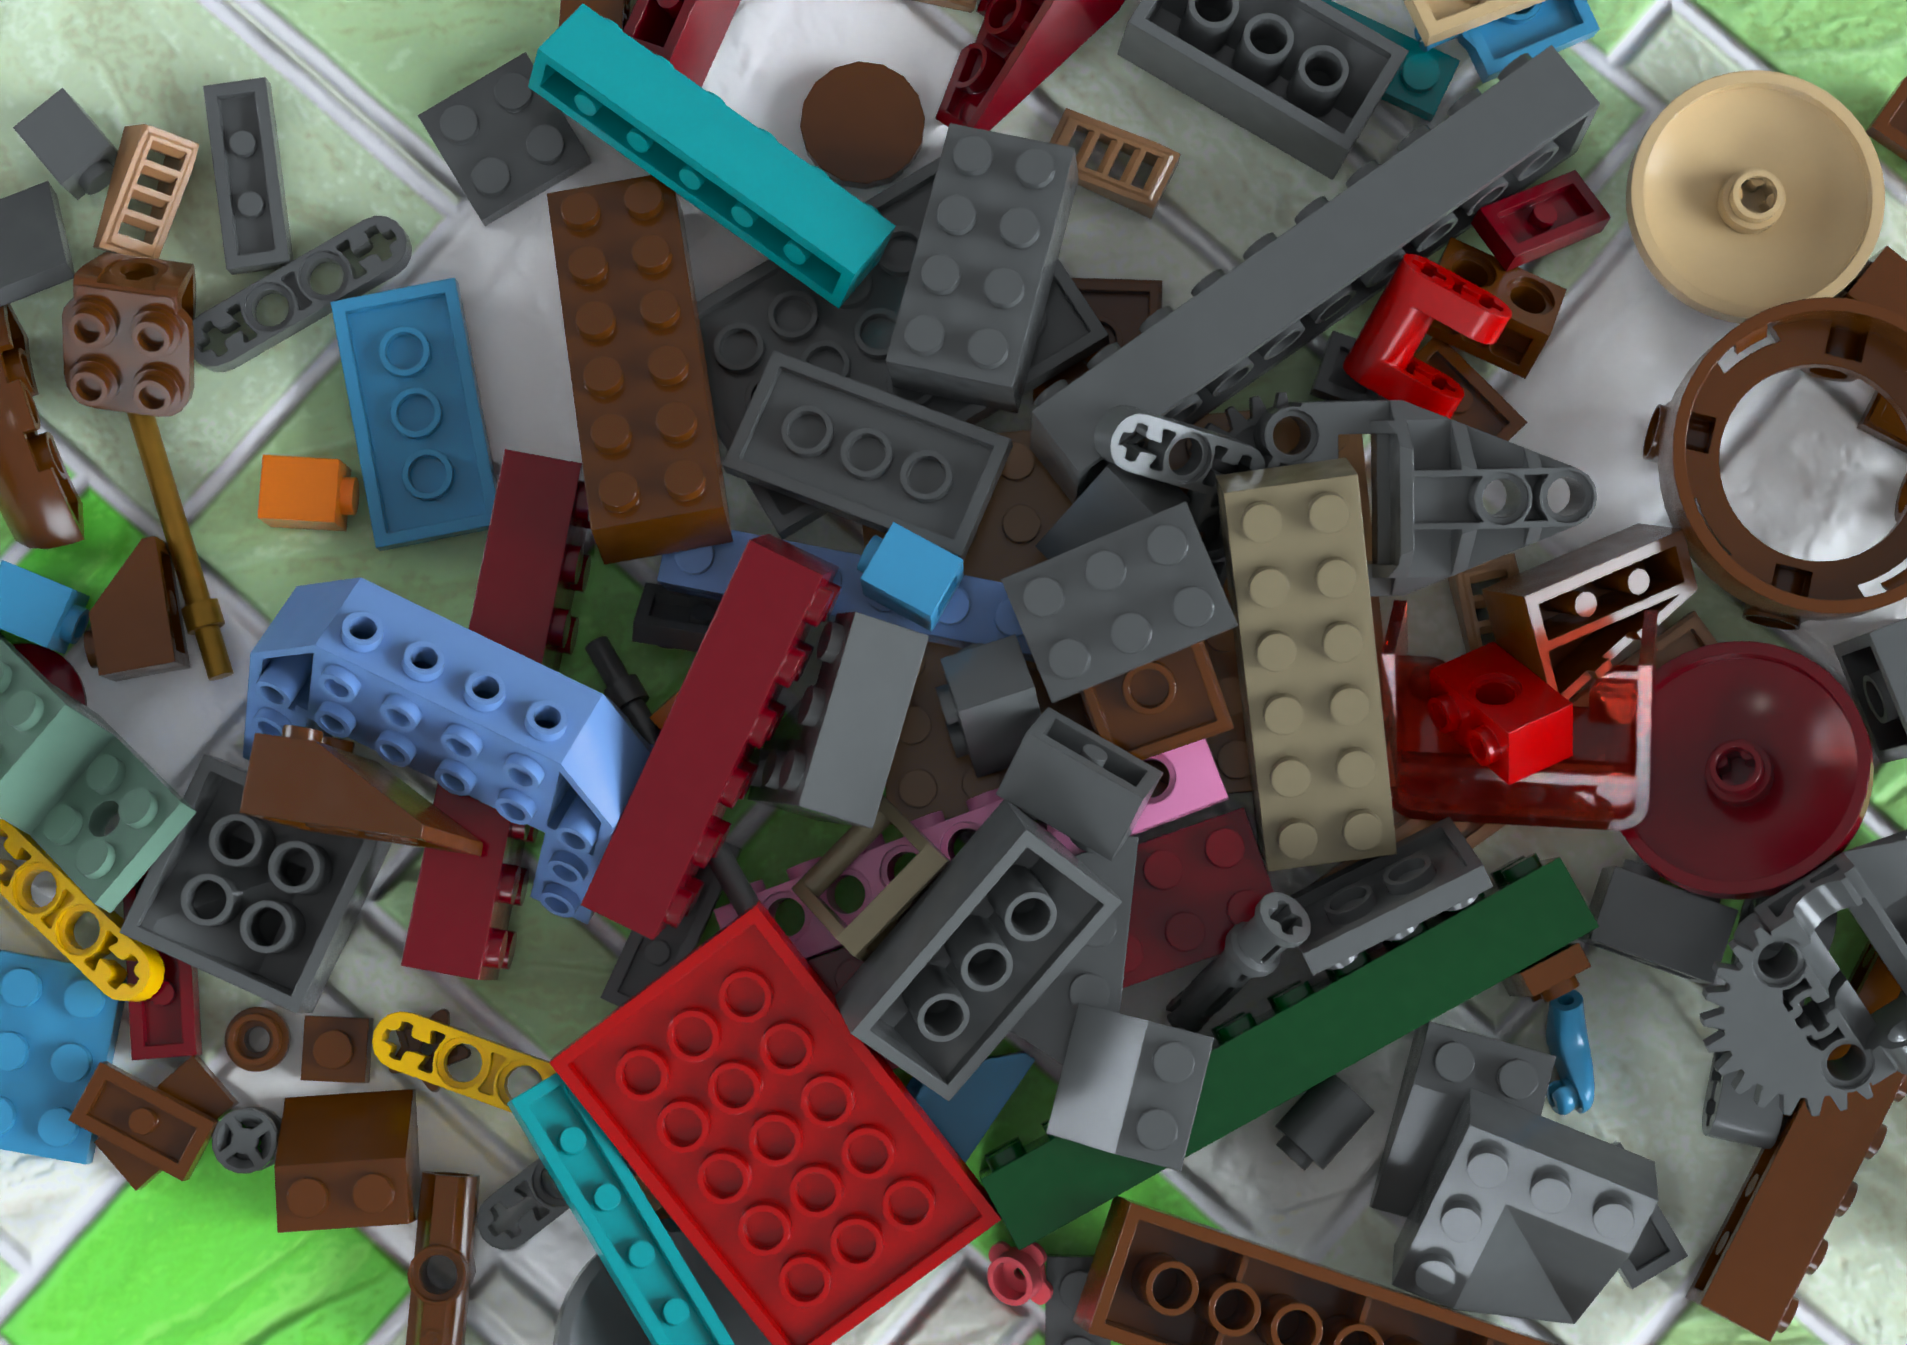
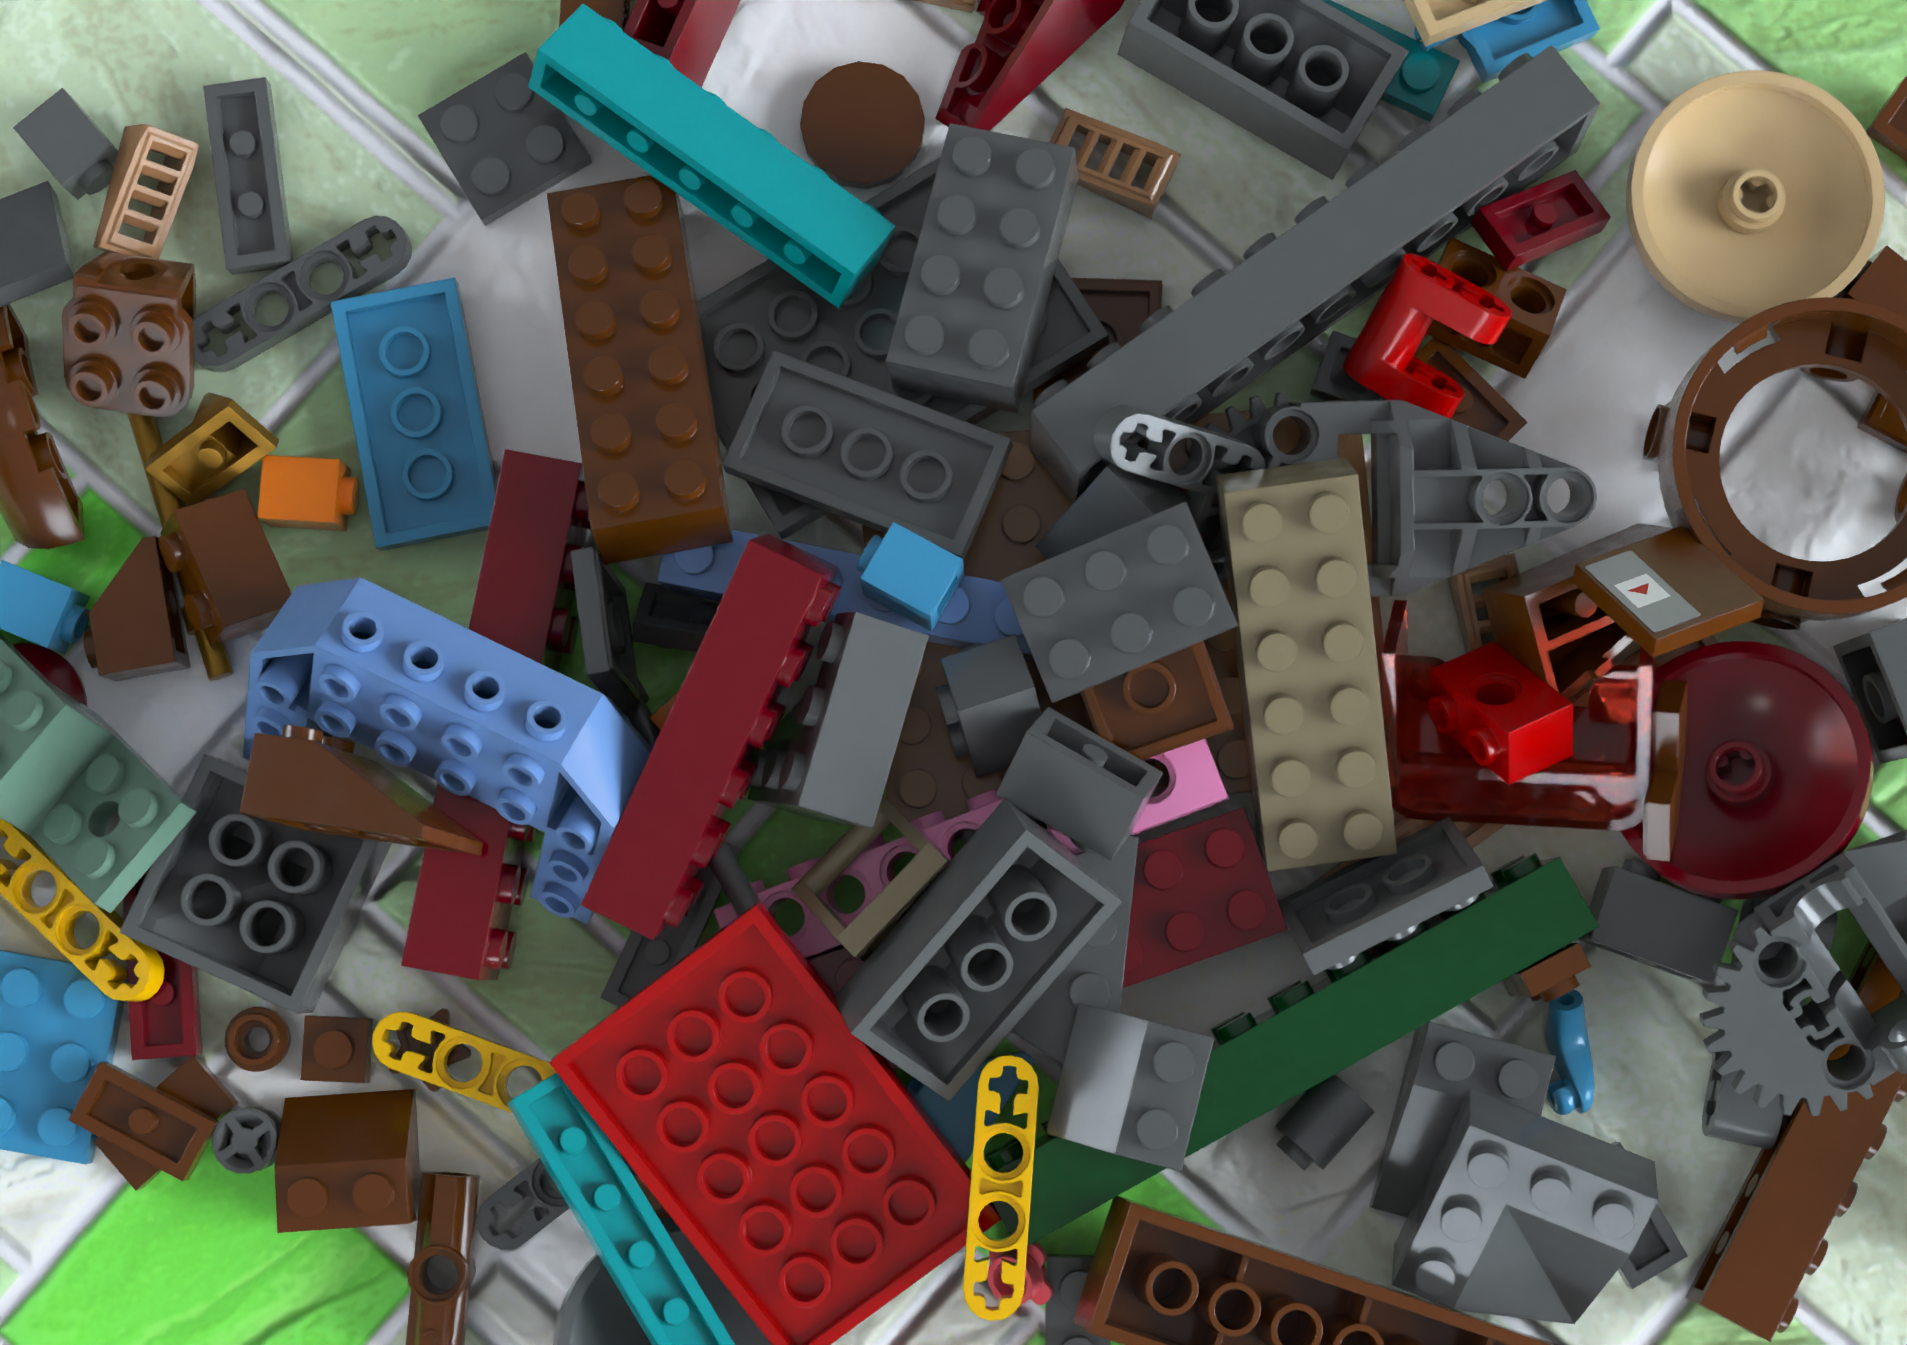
dark grey pin [1166,892,1311,1033] -> none
none -> pearl gold slope [144,392,279,506]
none -> reddish brown brick [159,488,292,647]
none -> dark grey tile [571,547,641,711]
none -> yellow beam [963,1054,1039,1321]
none -> reddish brown tile [1573,526,1764,658]
none -> reddish brown tile [1643,680,1687,861]

